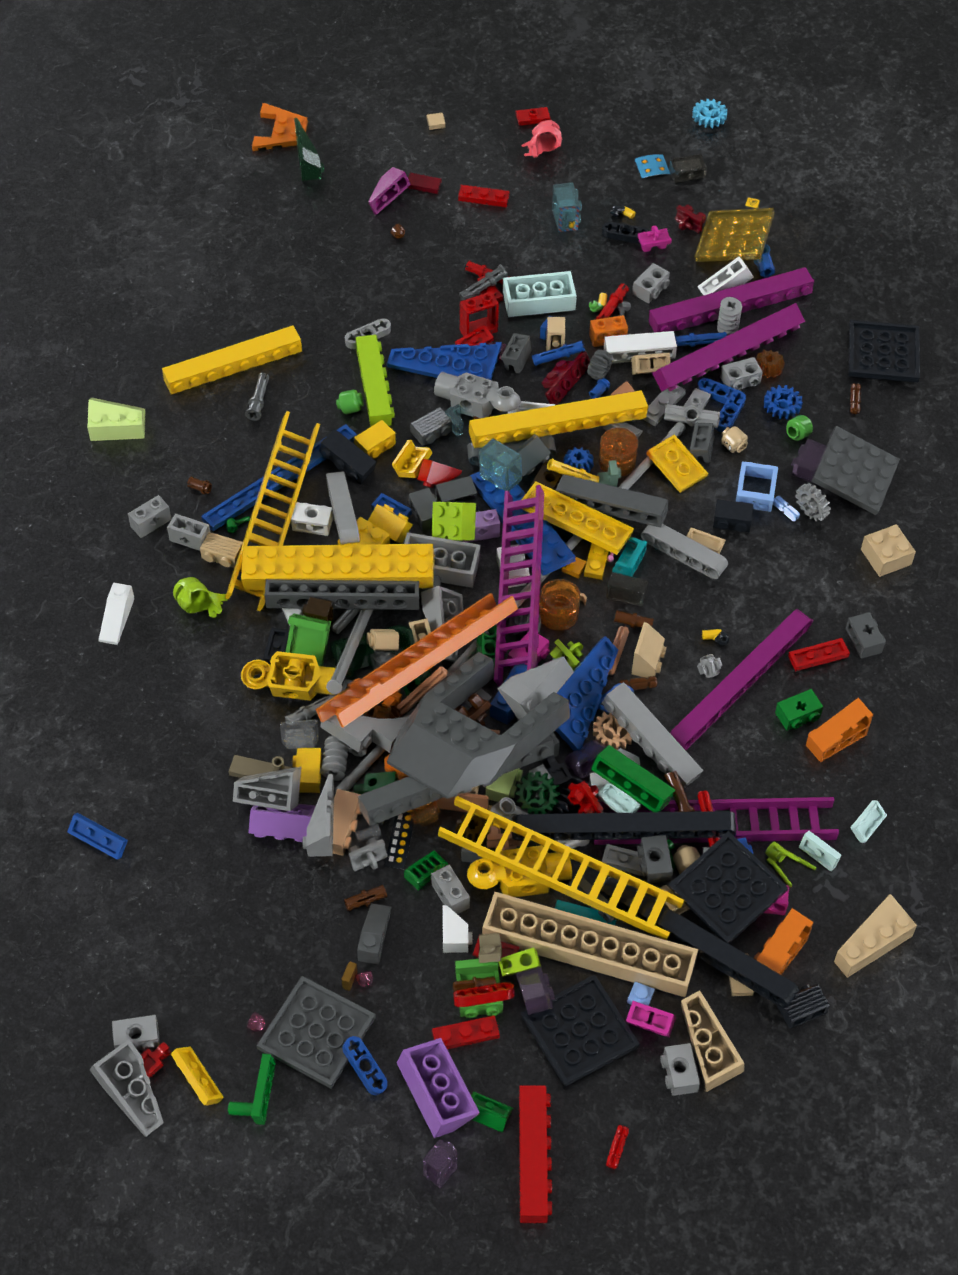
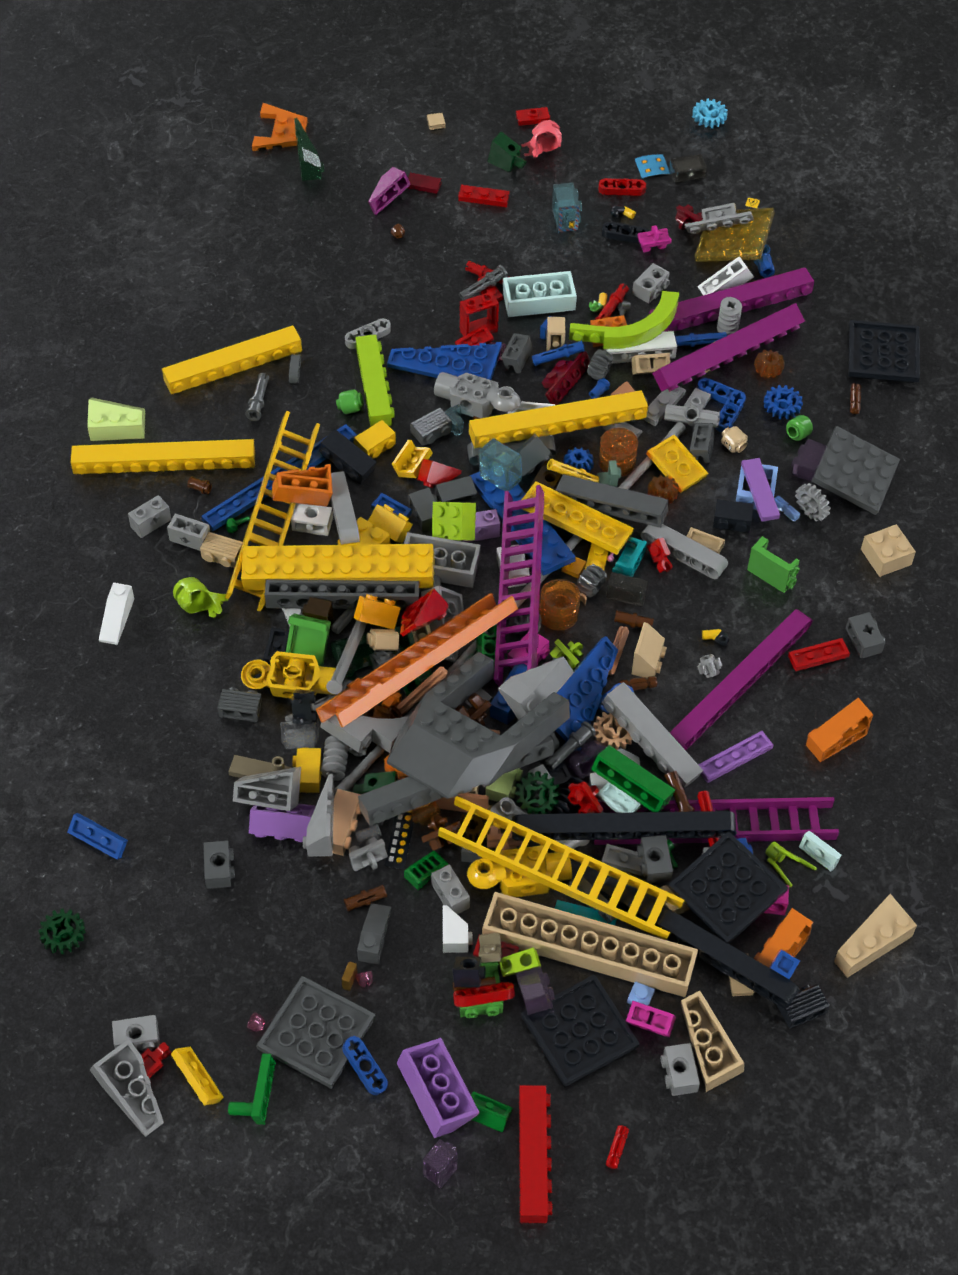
red plate [432,1015,500,1049] -> none
tan head [673,845,700,874] -> none
light grey brick [720,357,763,390] -> none
green brick [775,689,823,731] -> none
light aqua plate [850,800,887,843] -> none
none -> dark green gear [38,909,86,954]
none -> yellow brick [71,439,255,474]
none -> dark grey brick [204,841,235,889]
none -> dark grey brick [218,687,262,722]
none -> orange wedge [272,464,333,507]
none -> dark grey beam [289,354,301,384]
none -> black piece [291,689,317,725]
none -> light orange brick [353,594,400,629]
none -> red wedge [400,588,449,636]
none -> reddish brown hips [421,814,461,851]
none -> black brick [452,957,486,988]
none -> dark green torso [487,132,526,172]
none -> dark grey pin [544,721,596,771]
none -> lime arch [569,291,679,349]
none -> dark grey gear [576,564,607,597]
none -> red beam [598,178,646,196]
none -> red plate [647,537,673,573]
none -> clear orange gear [648,474,679,503]
none -> light grey bracket [685,203,754,234]
none -> medium lavender tile [698,731,773,783]
none -> medium lavender tile [741,458,780,522]
none -> bright green panel [747,536,800,593]
none -> blue panel [769,949,800,979]

